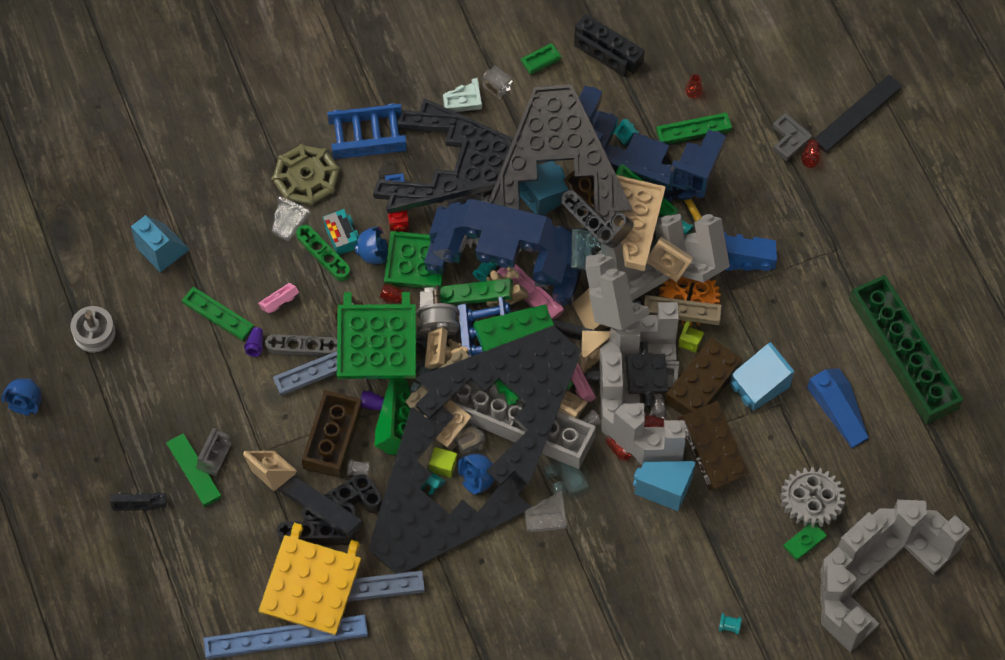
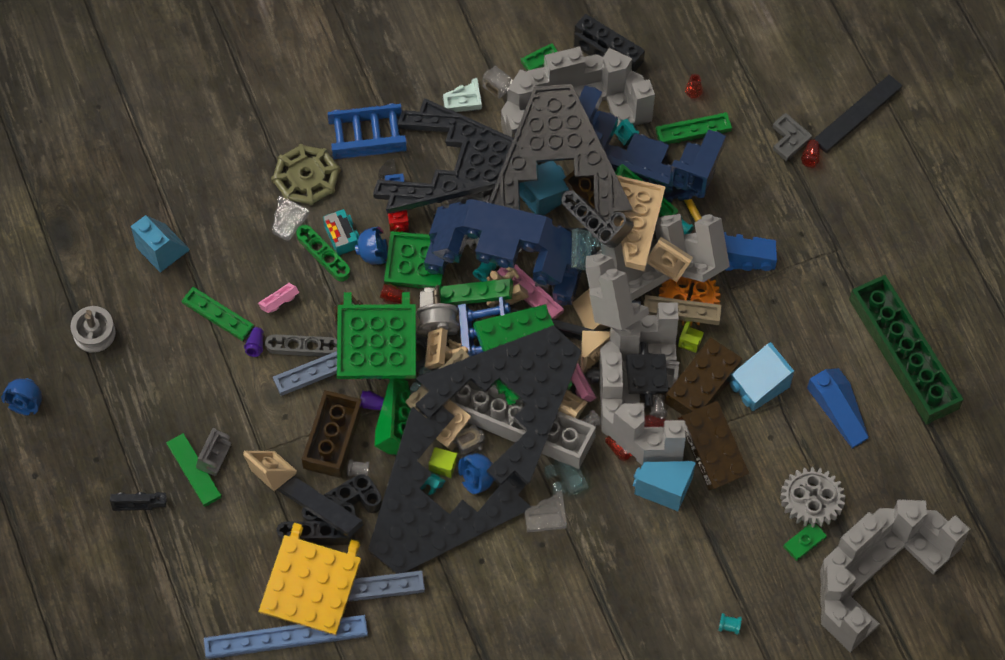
none -> light grey brick [501,47,655,138]

